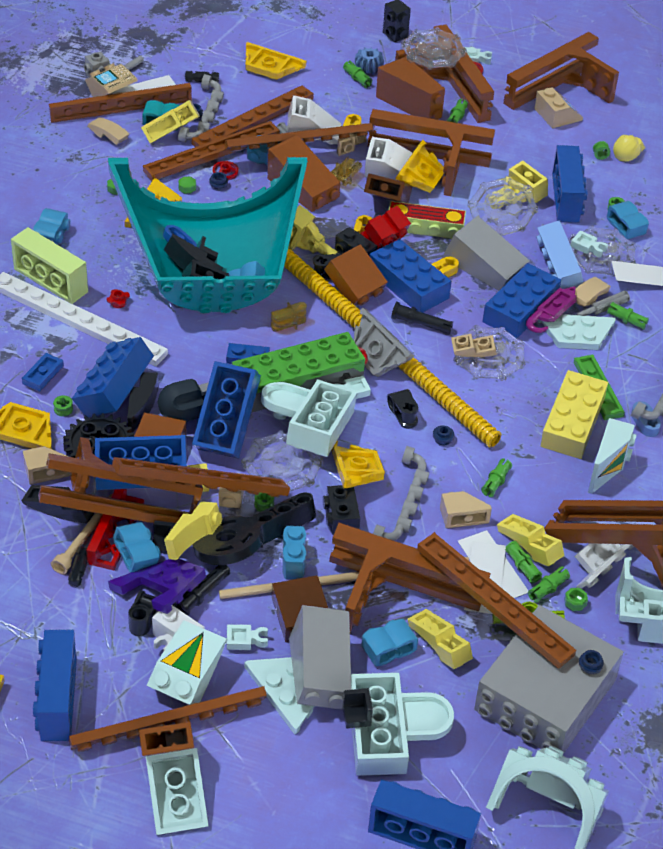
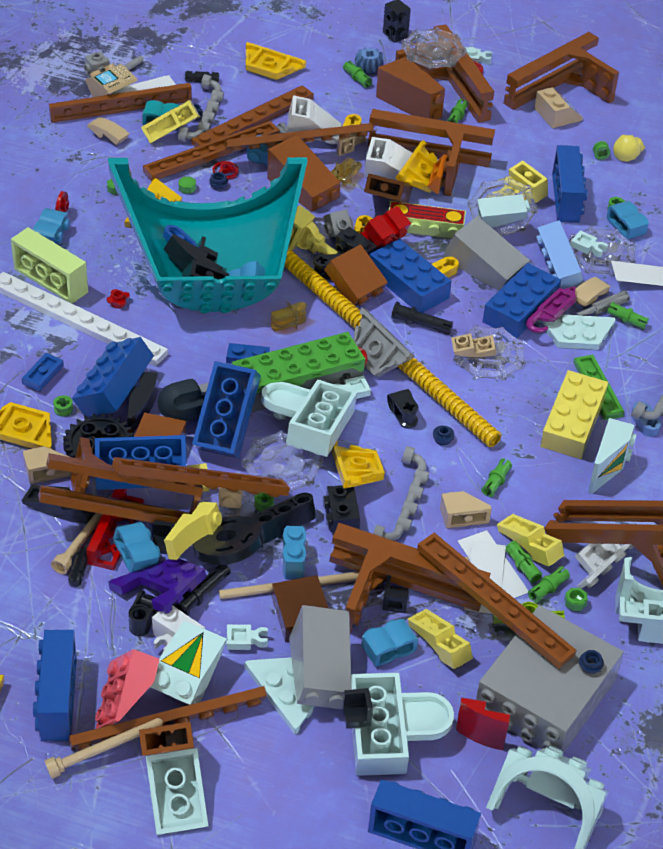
none -> tan piece [44,718,163,779]
none -> red piece [55,191,69,212]
none -> coral slope [95,649,160,729]
none -> light grey brick [323,209,353,238]
none -> black panel [383,575,408,613]
none -> orange slope [428,154,447,194]
none -> red slope [456,697,510,751]
none -> light aqua slope [477,194,530,228]

